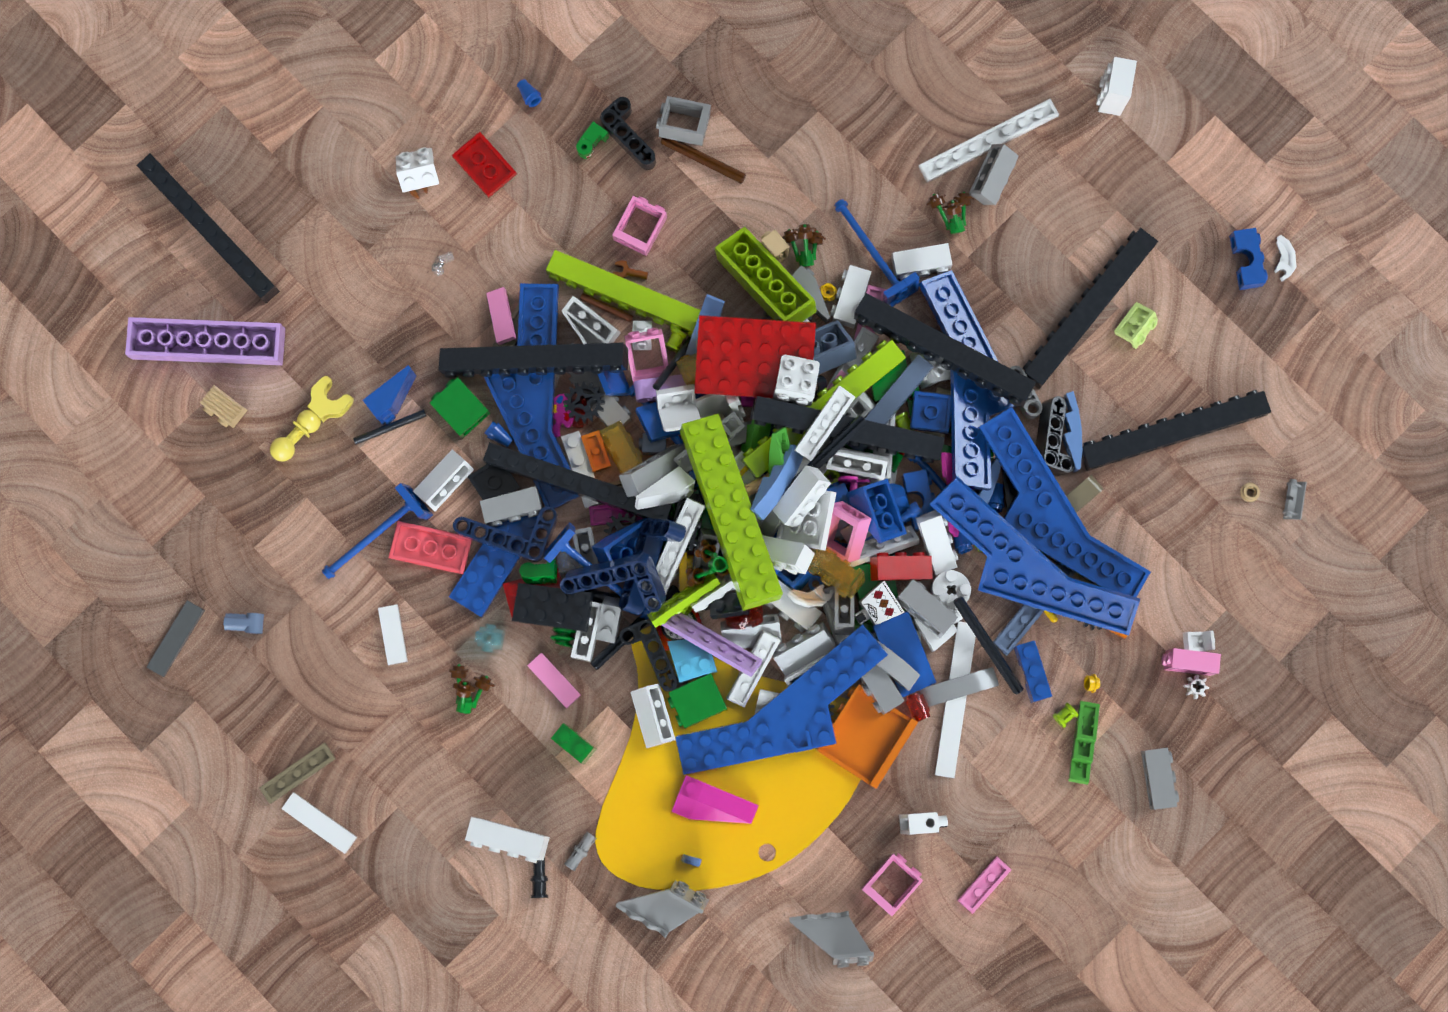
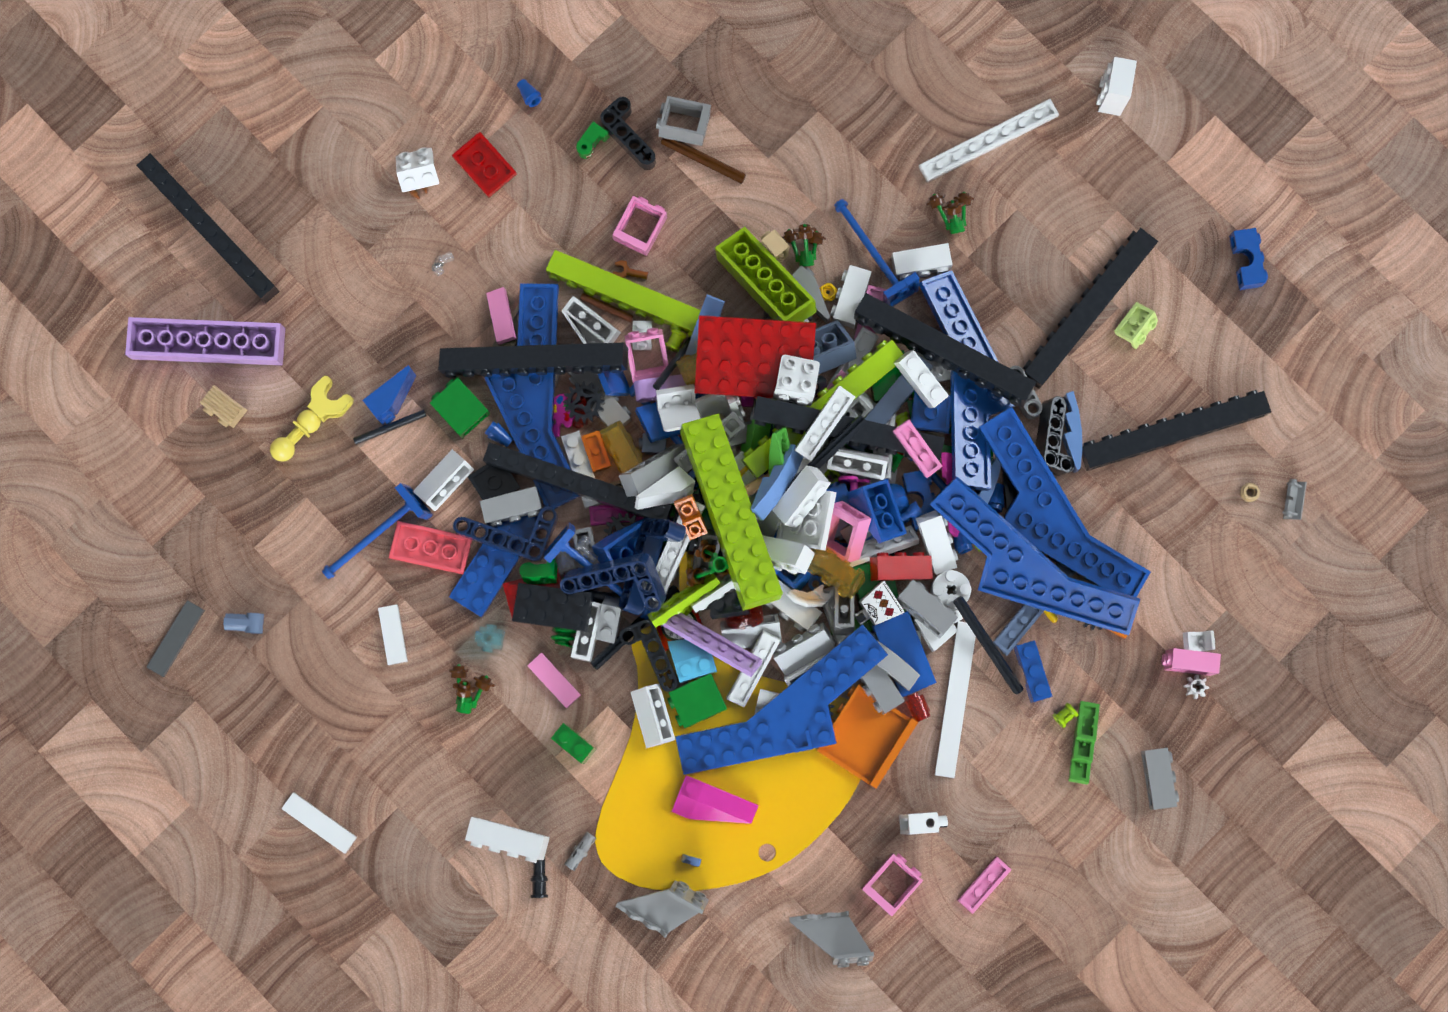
dark tan plate [259,743,336,804] -> none
light grey slope [919,667,999,708] -> none
light grey brick [969,144,1019,205] -> none
dark tan beam [1066,475,1104,513] -> none
yellow plate [1084,674,1100,693] -> none
white piece [1274,235,1297,281] -> none
none -> clear arm [577,535,598,563]
none -> orange slope [674,494,708,540]
none -> bright pink tile [893,419,943,478]
none -> white brick [894,350,949,408]

